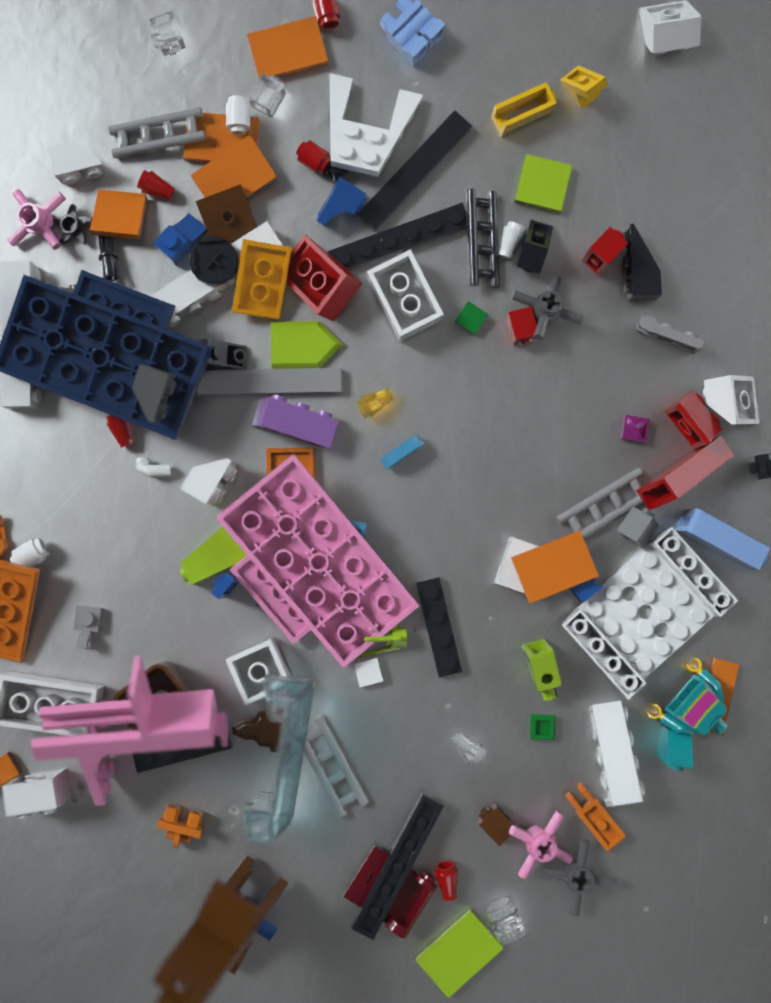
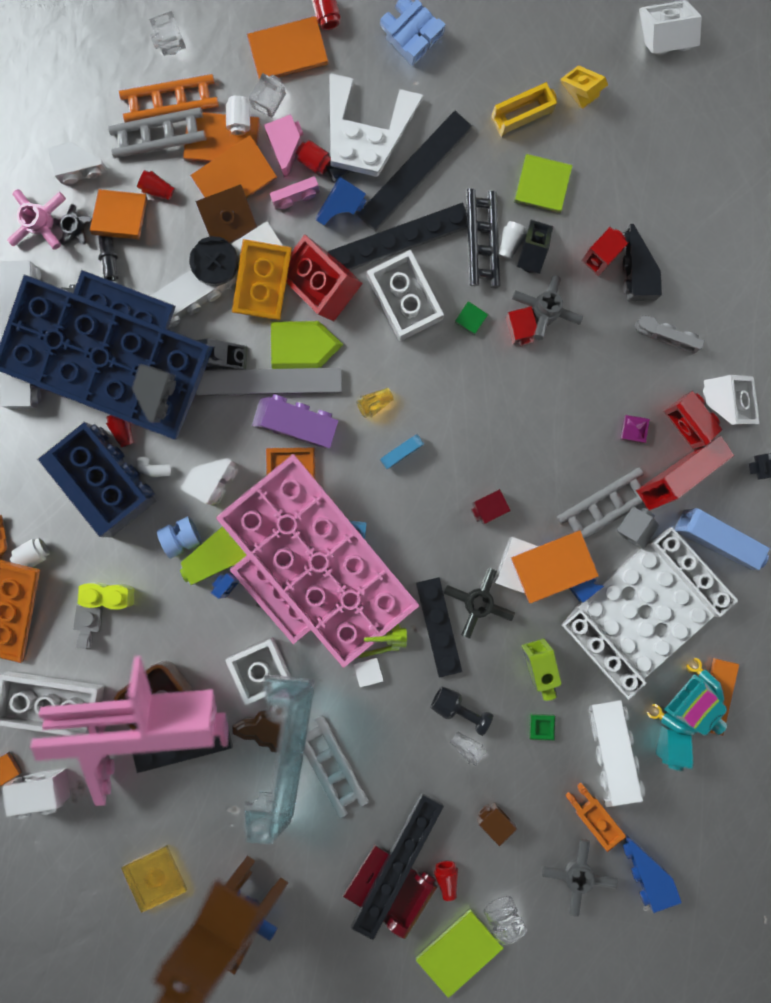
blue arch [153,213,207,266] -> none
orange hips [156,804,205,849] -> none
bright pink bar [509,810,573,879] -> none
none -> dark blue brick [37,422,157,538]
none -> neon yellow brick [77,582,135,610]
none -> orange bar [119,74,219,123]
none -> clear yellow plate [121,845,187,913]
none -> light blue wheel [157,516,202,559]
none -> bright pink slope [264,114,303,177]
none -> bright pink plate [270,176,320,209]
none -> black piece [430,686,494,736]
none -> pearl dark grey bar [444,567,515,639]
none -> dark red brick [471,489,511,524]
none -> blue slope [622,834,682,913]

